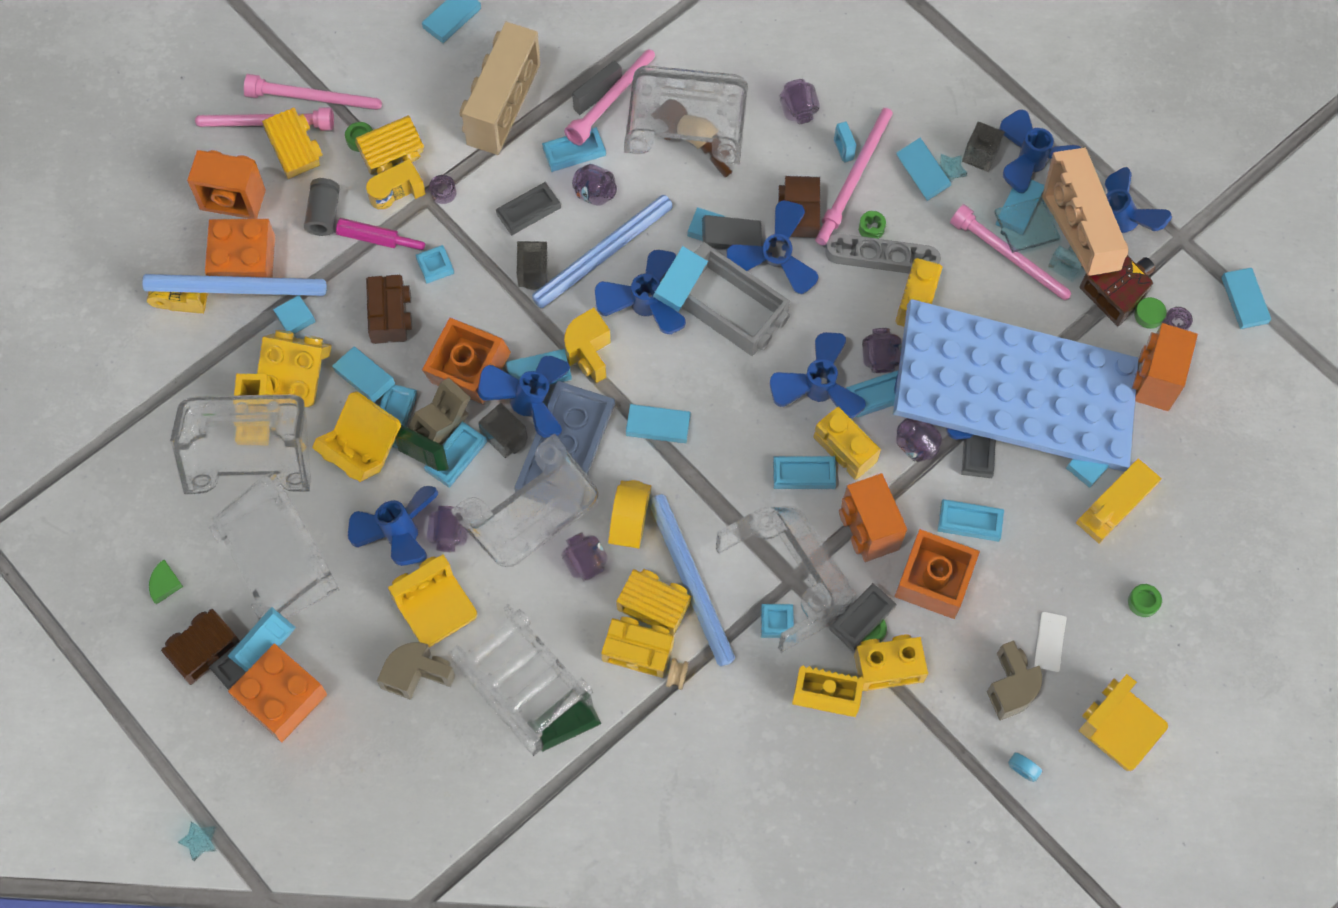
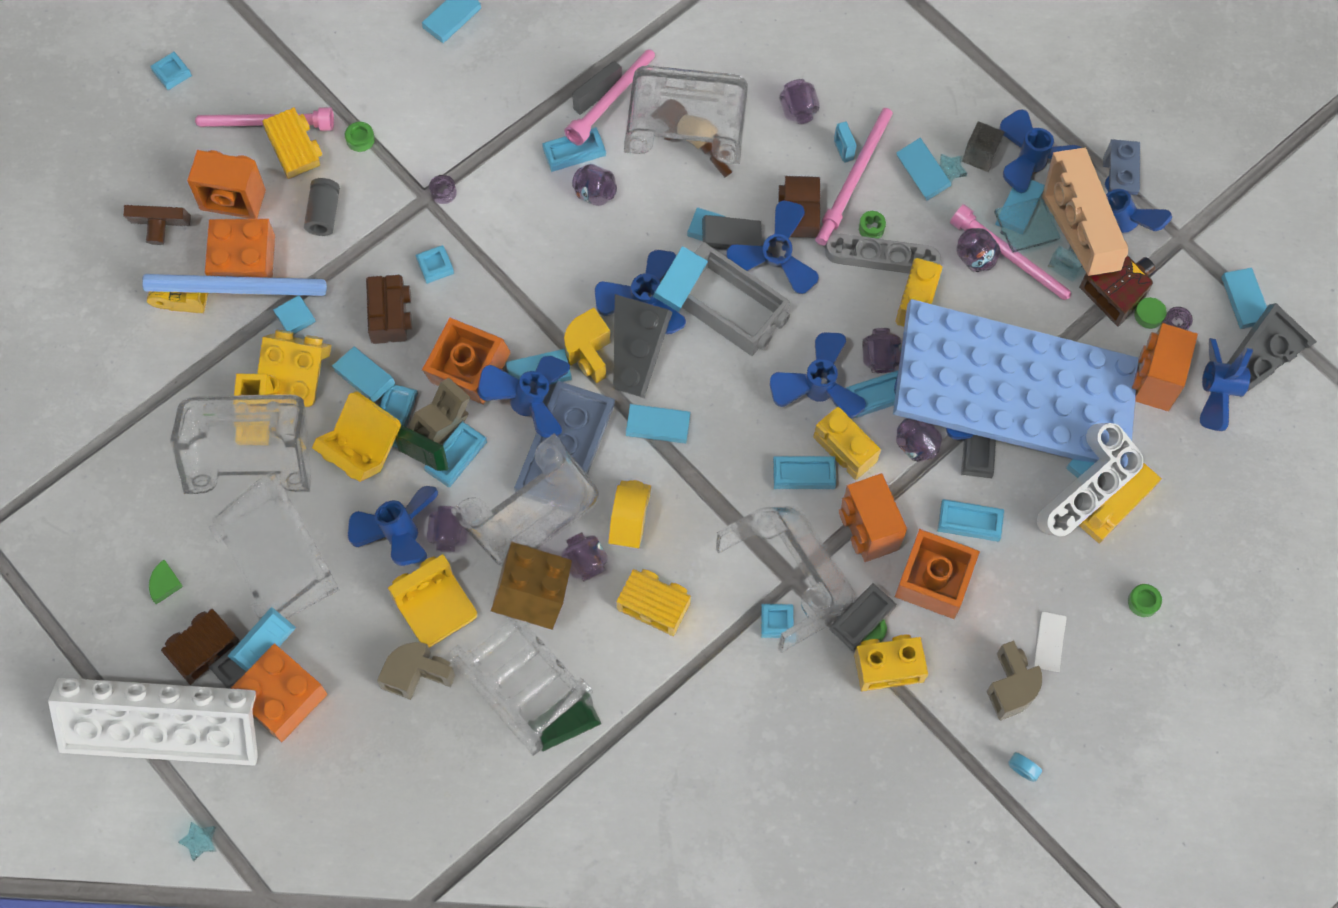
bright pink piece [244,74,382,110] -> none
dark pink axle [336,218,425,250] -> none
yellow brick [355,115,424,175] -> none
yellow leg [366,159,426,210] -> none
tan brick [460,21,541,155] -> none
clear smoke brick [478,403,528,458] -> none
dark grey tile [496,182,561,236] -> none
clear smoke brick [516,241,548,290] -> none
light blue axle [532,195,672,308] -> none
yellow brick [601,616,674,678] -> none
light blue axle [649,494,735,666] -> none
tan bush [666,658,689,690] -> none
yellow brick [792,665,864,717] -> none
yellow bracket [1078,674,1168,771] -> none
none -> white bracket [48,678,258,765]
none -> reddish brown tile [123,205,191,245]
none -> medium azure tile [150,52,192,90]
none -> pearl gold brick [491,541,572,630]
none -> dark grey wing [613,294,672,398]
none -> clear purple head [956,228,1001,272]
none -> white beam [1037,423,1144,536]
none -> sand blue bracket [1103,139,1140,195]
none -> blue piece [1200,338,1253,431]
none -> dark grey wing [1227,303,1317,391]

